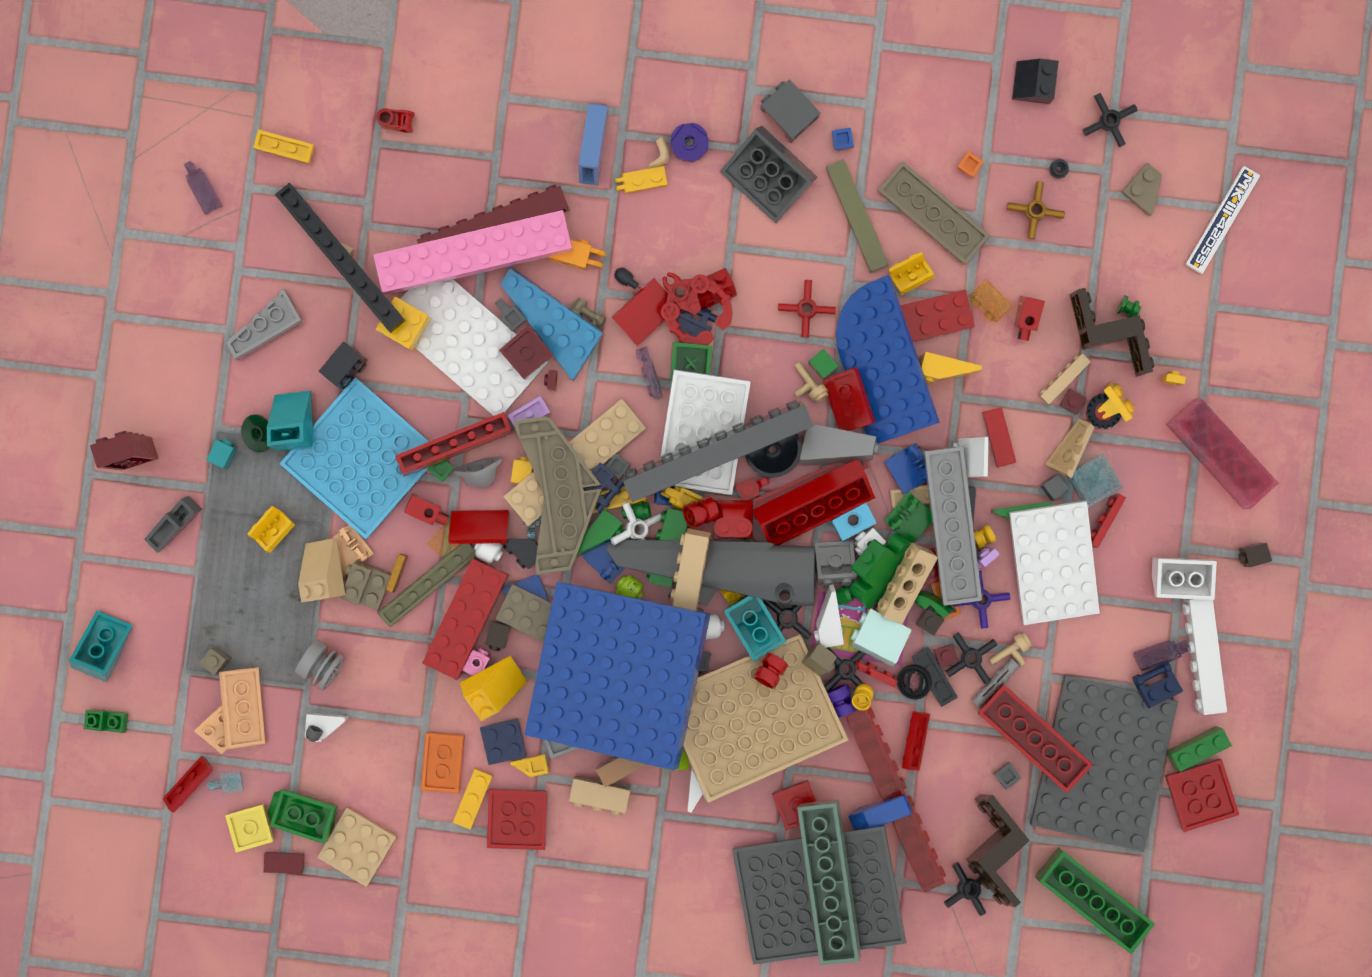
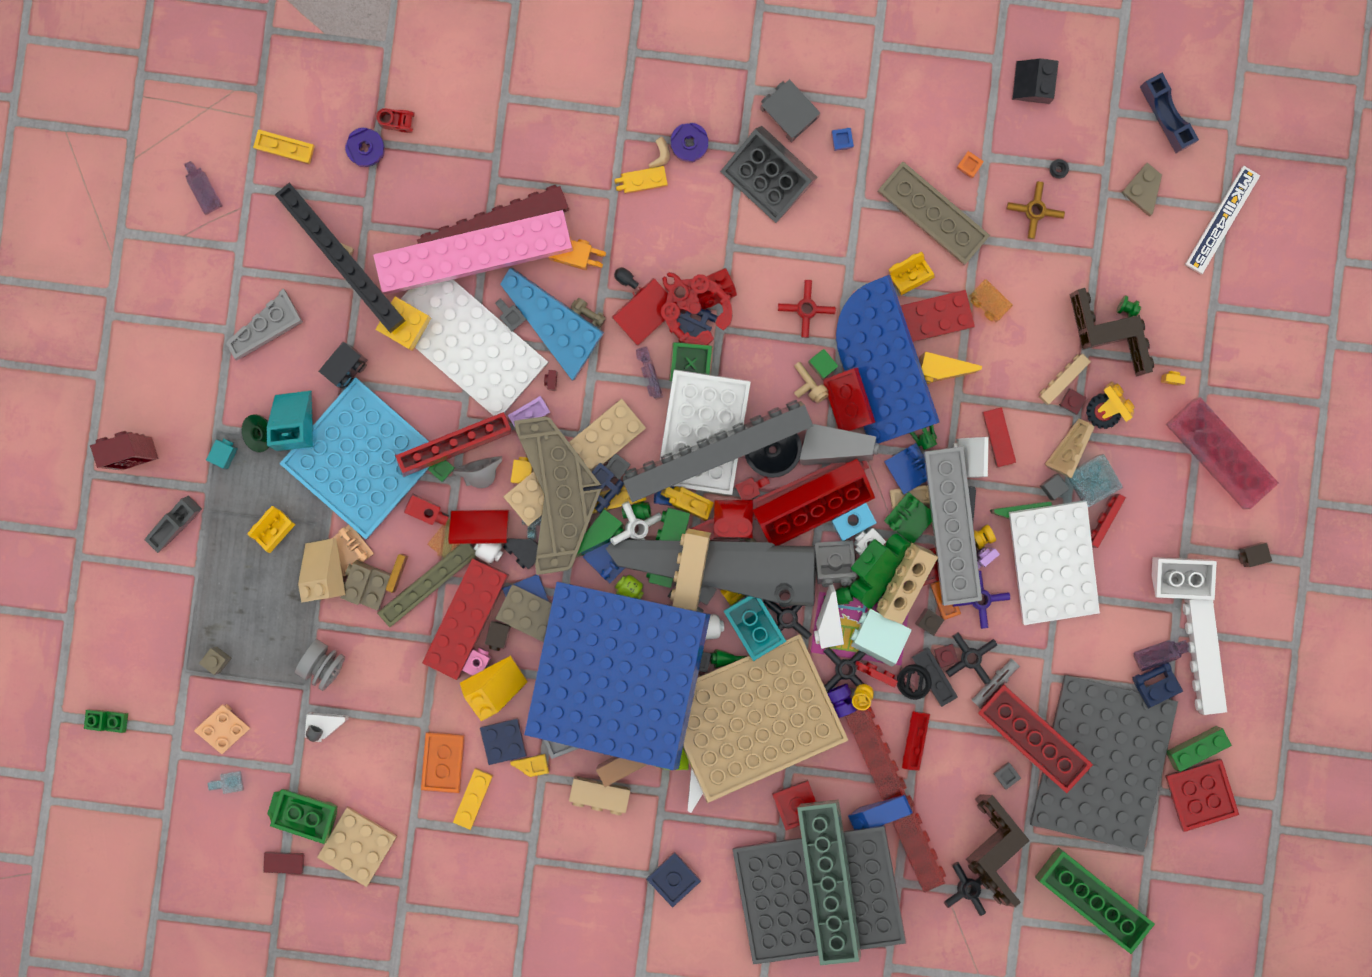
teal slope [69,611,133,682] -> none
red plate [163,756,213,812] -> none
light nougat tile [219,667,266,749] -> none
light yellow plate [225,804,275,852] -> none
red plate [487,789,547,850] -> none
dark red plate [499,326,553,380] -> none
medium blue slope [578,103,608,185] -> none
red wheel [682,496,719,528] -> none
red wheel [753,652,788,689] -> none
dark tan brick [802,643,837,676] -> none
olive tile [826,159,889,273] -> none
green slope [915,590,955,618] -> none
tan piece [989,632,1033,666] -> none
red torso [1014,296,1045,341] -> none
black bar [1082,93,1138,148] -> none
none -> dark purple plate [345,127,385,167]
none -> dark blue plate [646,852,701,908]
none -> green cone [710,649,746,668]
none -> green plant [910,425,937,450]
none -> dark blue arch [1140,72,1199,153]

